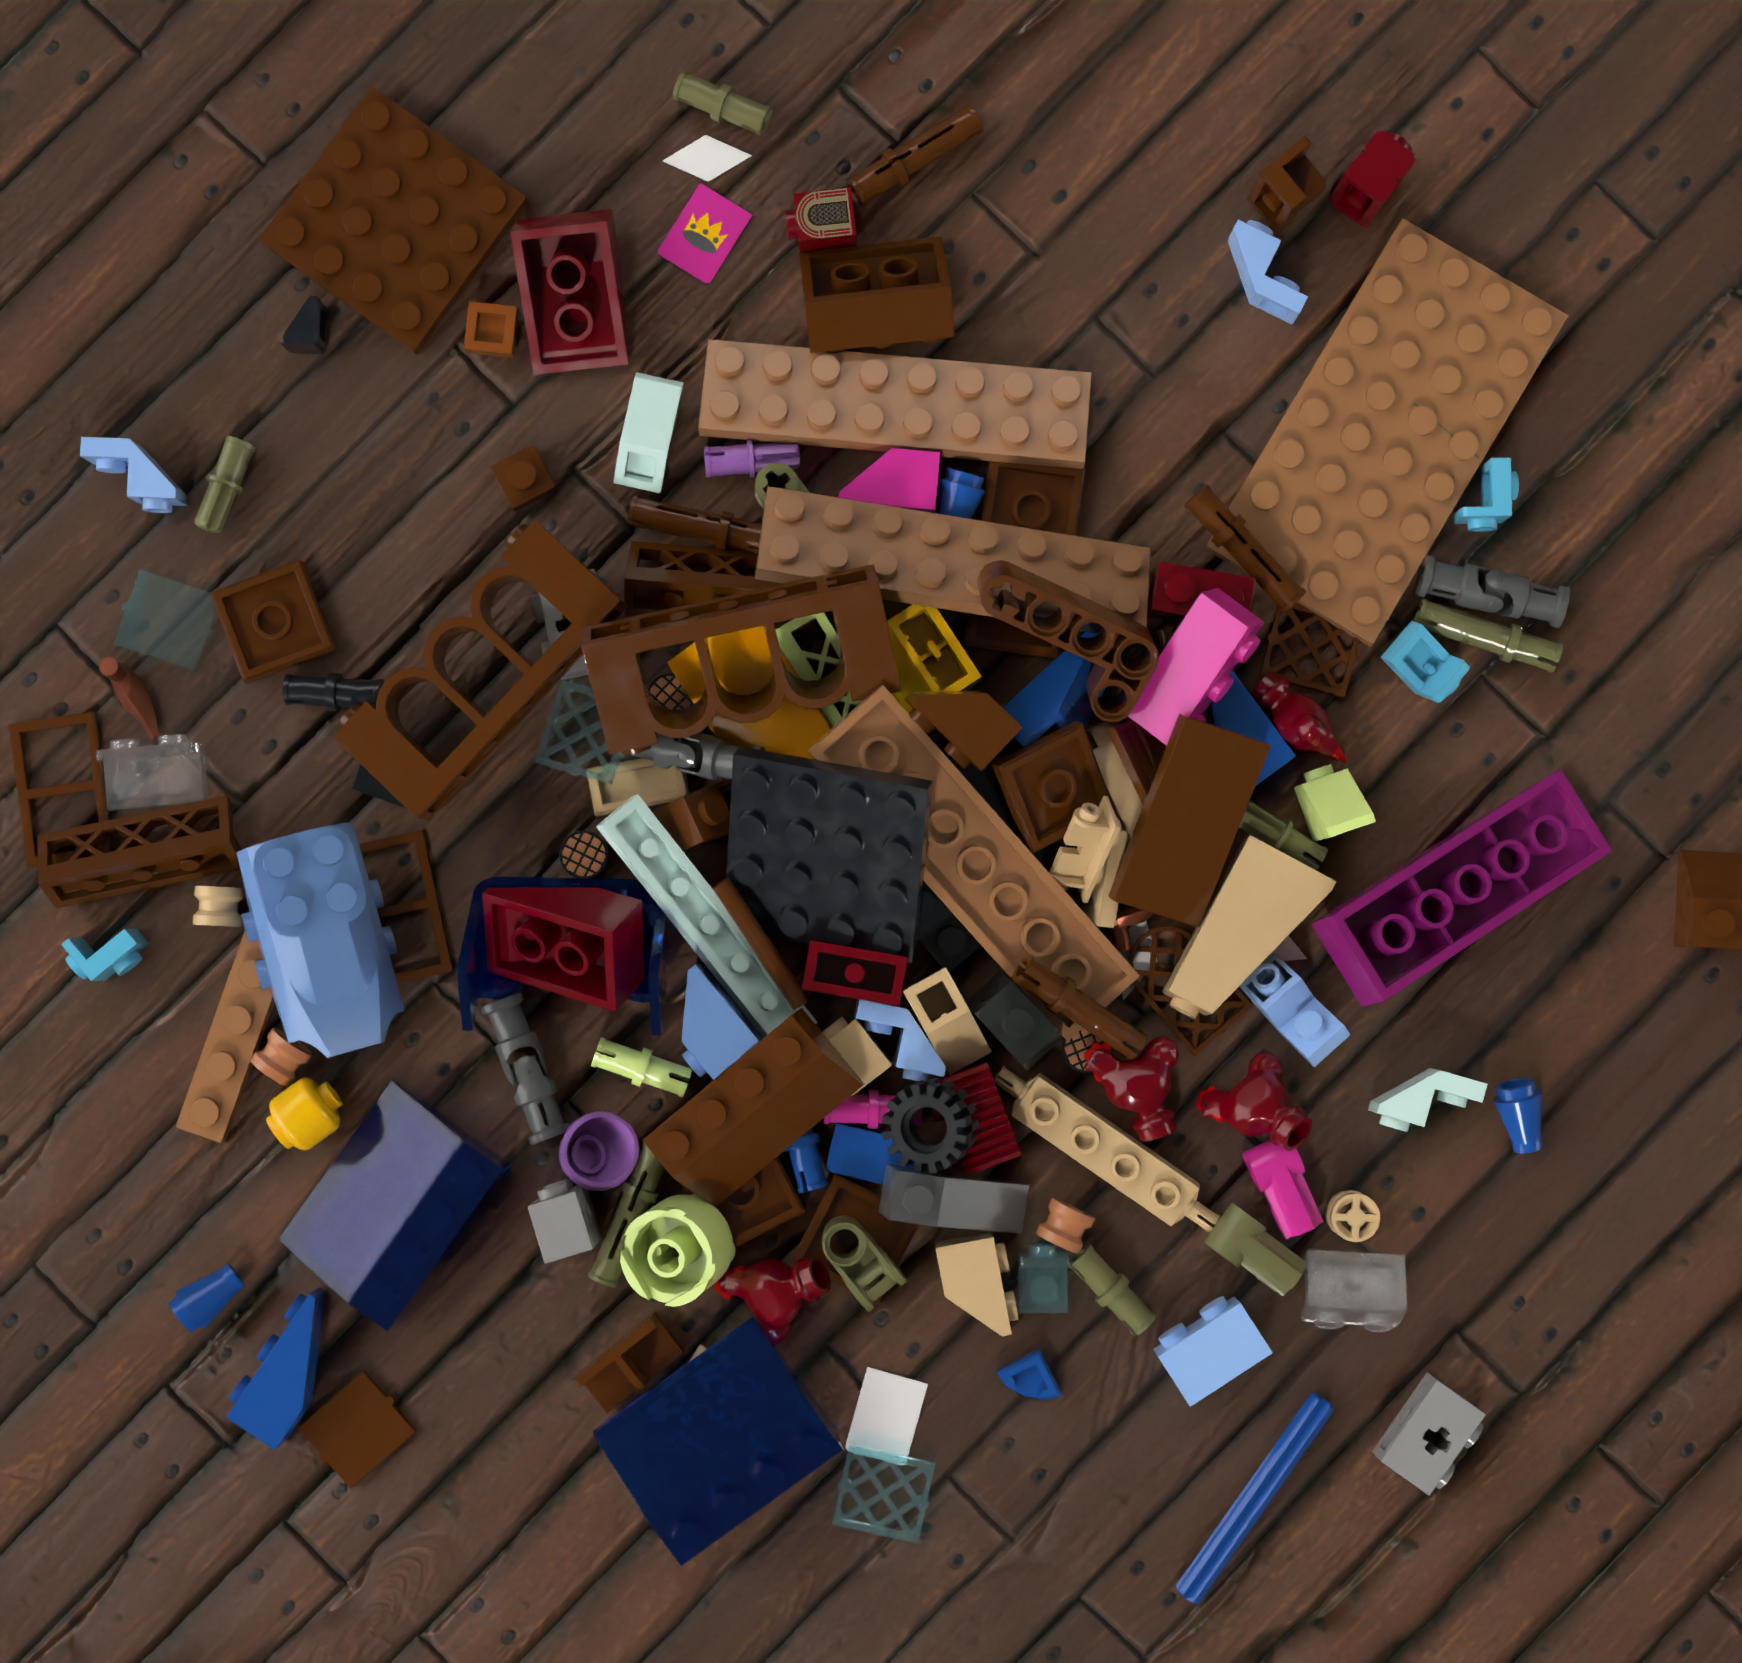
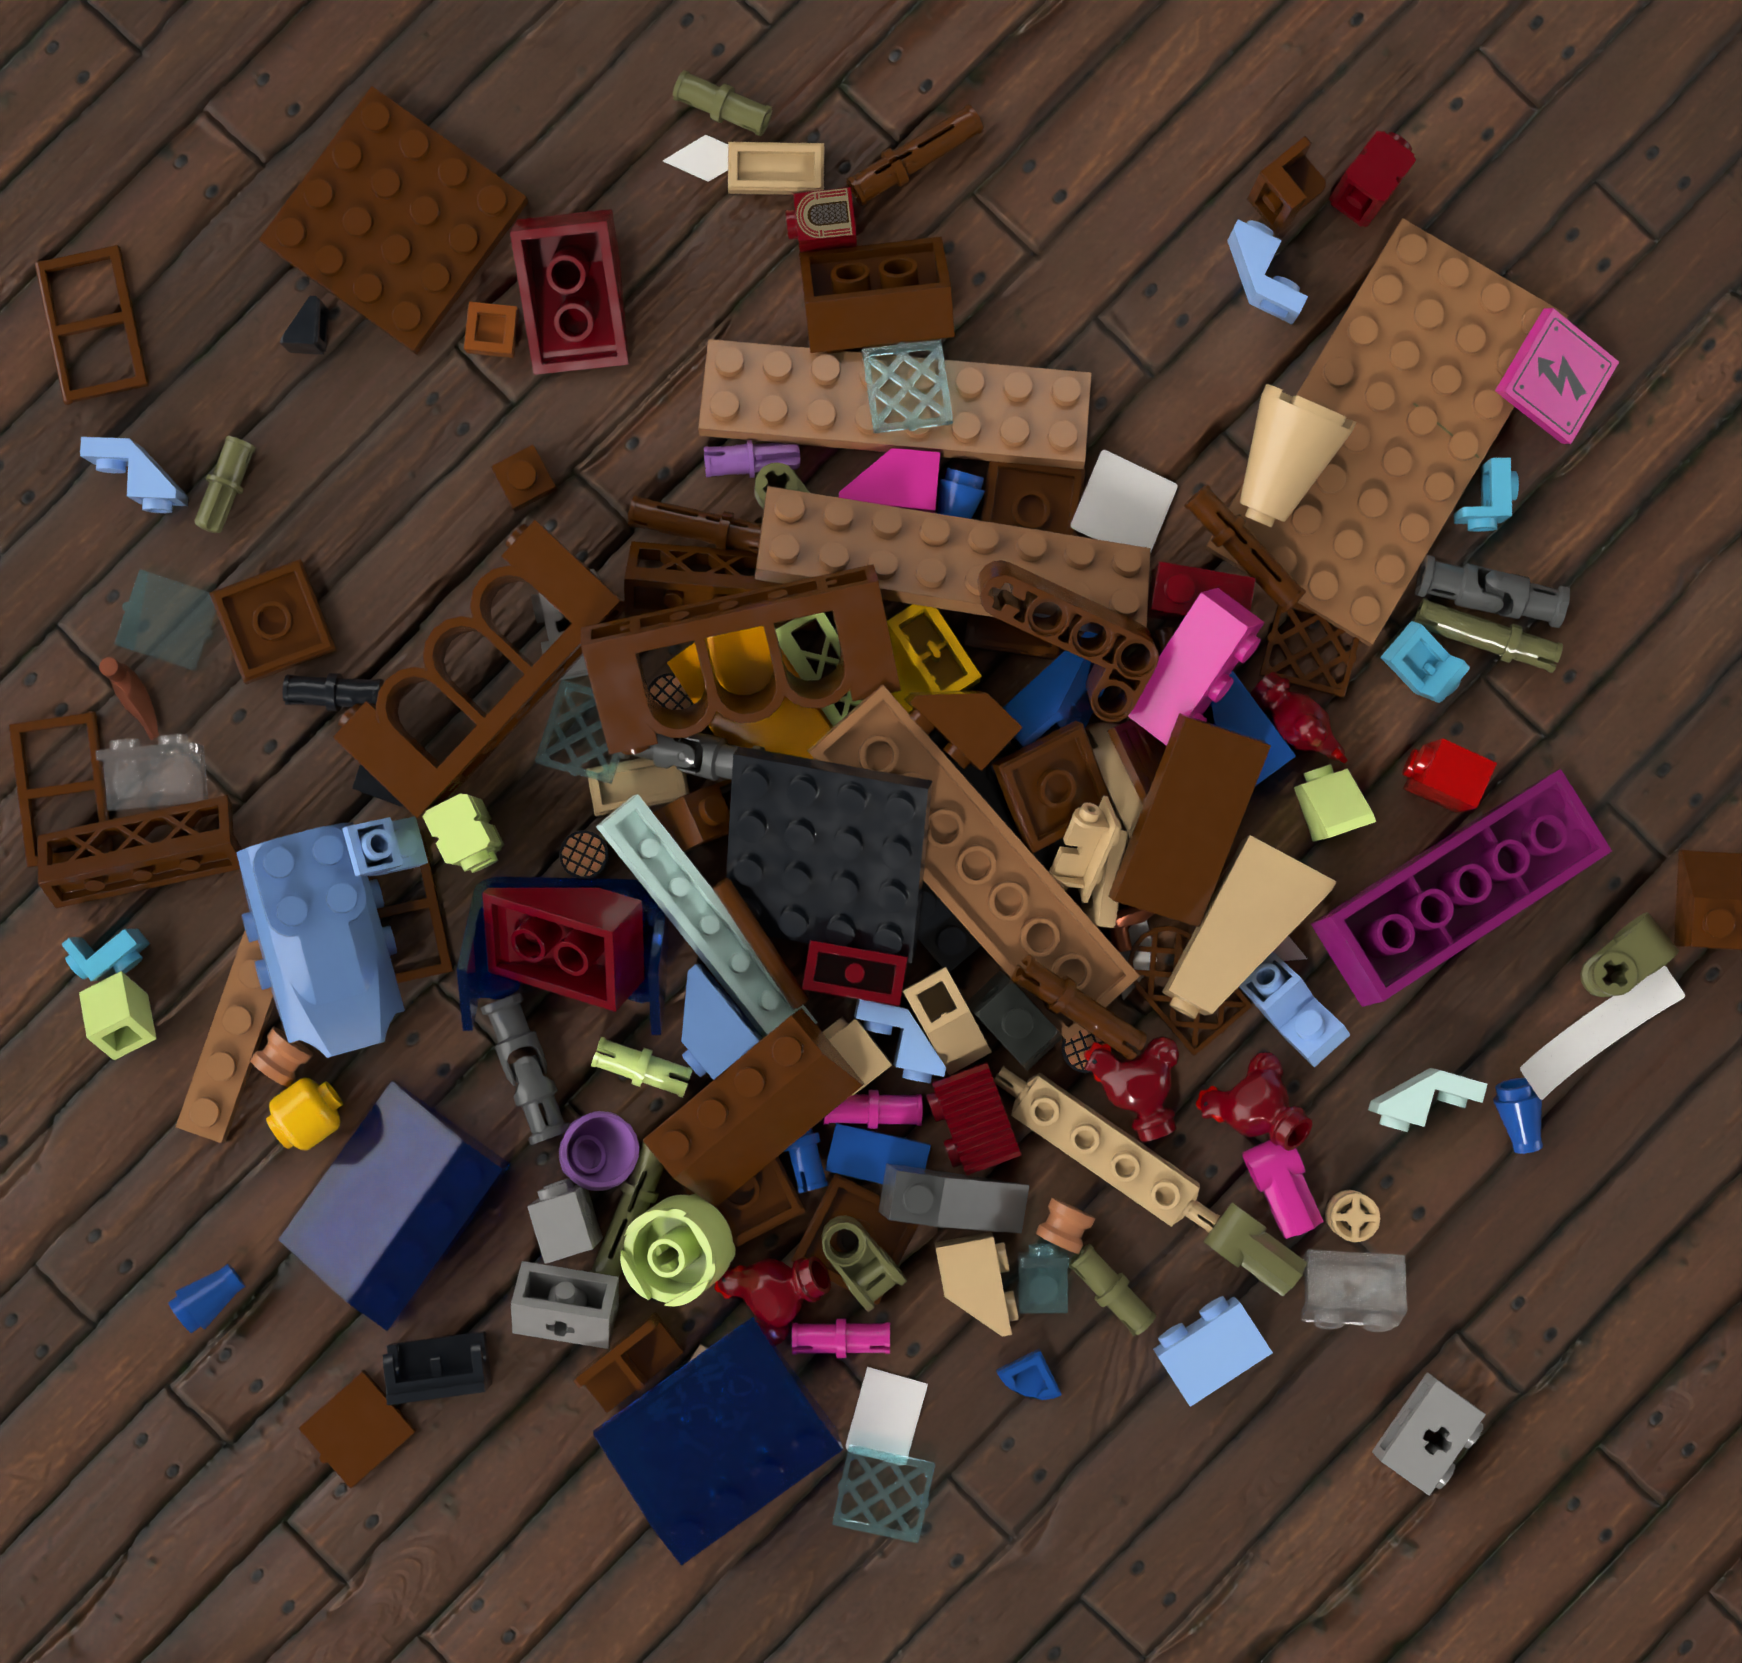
tan wheel [192,886,244,927] -> none
blue slope [226,1287,326,1450] -> none
light aqua slope [613,372,684,493] -> none
dark pink sticker [658,183,752,283] -> none
black tyre [882,1078,979,1173] -> none
blue axle [1176,1392,1334,1604] -> none
olive axle [1239,801,1328,870] -> none
none -> reddish brown window [35,245,149,405]
none -> yellowish green brick [79,971,157,1060]
none -> light blue slope [342,816,428,876]
none -> black hinge [383,1331,492,1405]
none -> yellowish green brick [422,793,504,873]
none -> light grey brick [511,1261,619,1349]
none -> tan tile [728,142,824,195]
none -> dark pink pin [792,1319,890,1358]
none -> clear light blue window [862,340,953,433]
none -> white sticker [1070,450,1178,553]
none -> tan cone [1240,384,1356,527]
none -> red brick [1402,738,1497,813]
none -> dark pink tile [1495,308,1619,444]
none -> white sticker [1520,966,1685,1100]
none -> olive piece [1580,912,1679,997]

